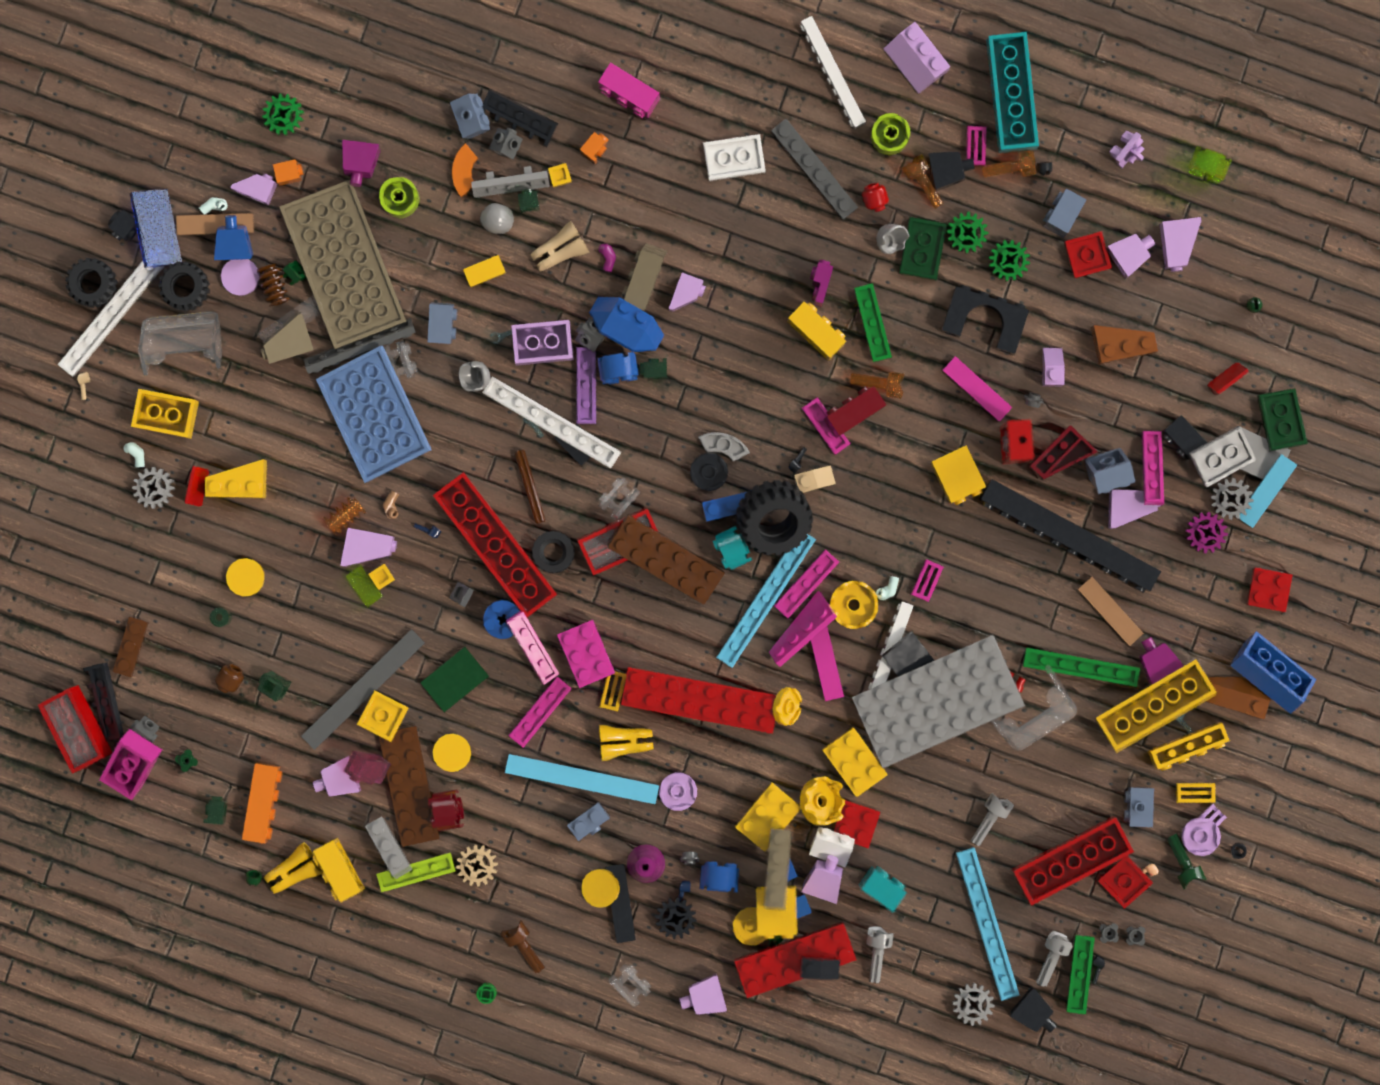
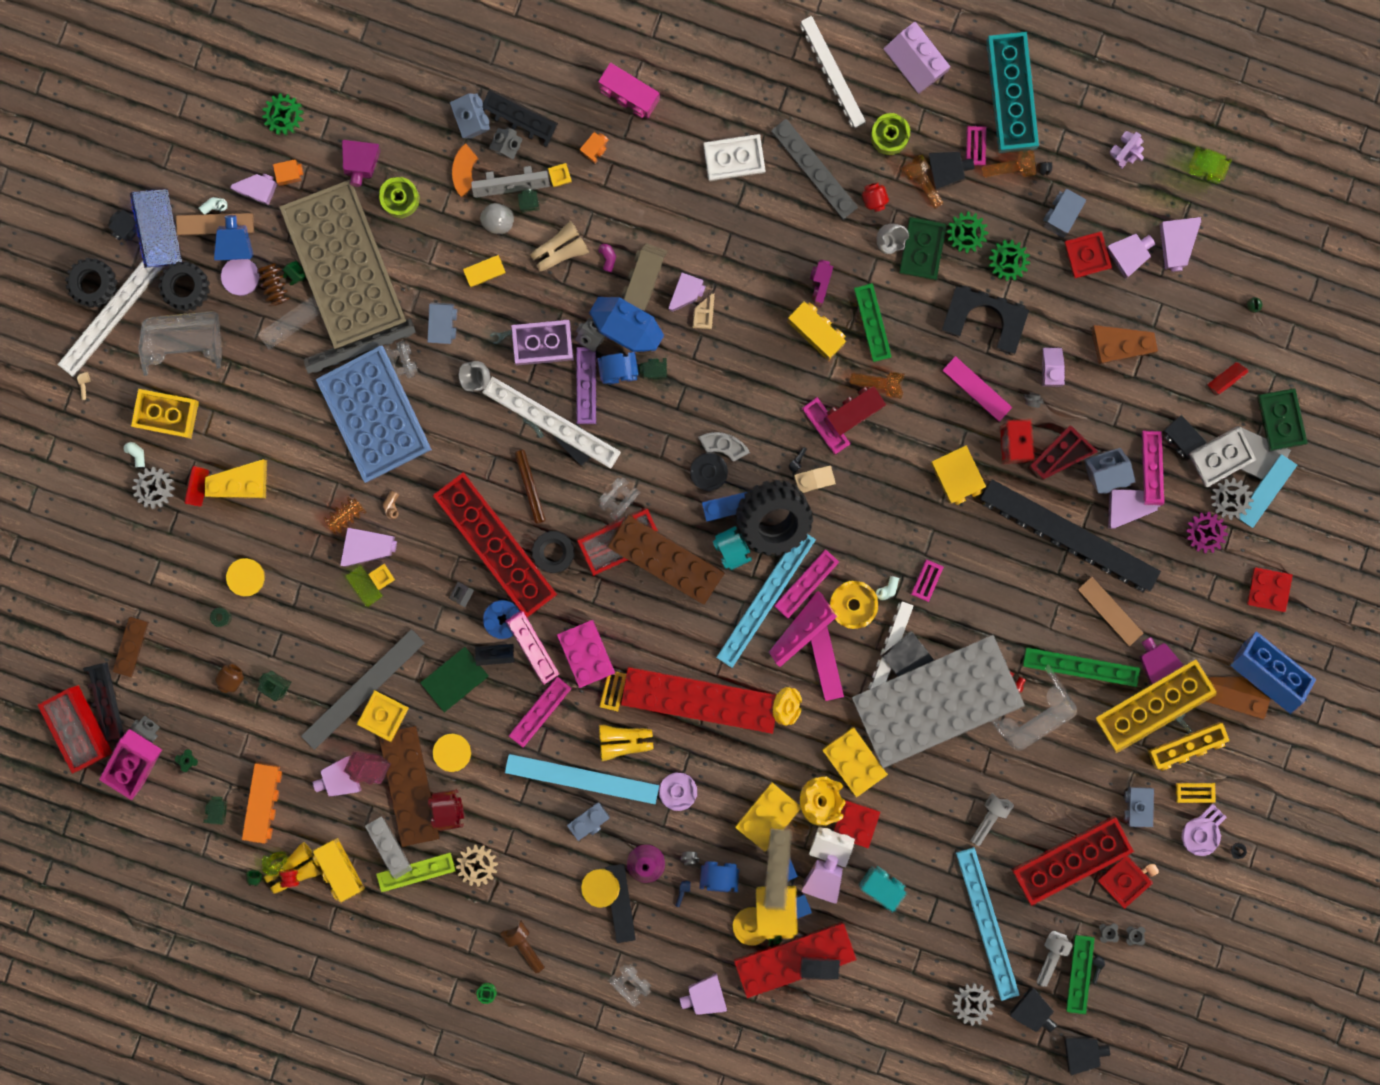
dark tan slope [261,311,313,364] -> none
dark blue hand [414,523,442,538] -> none
black gear [655,897,697,939] -> none
light grey piece [866,926,894,983] -> none
dark green piece [1167,834,1207,890] -> none
none -> clear neon green piece [261,851,288,875]
none -> red wheel [279,869,299,888]
none -> black plate [475,644,514,666]
none -> tan tile [693,294,714,330]
none -> black torso [1064,1036,1110,1075]

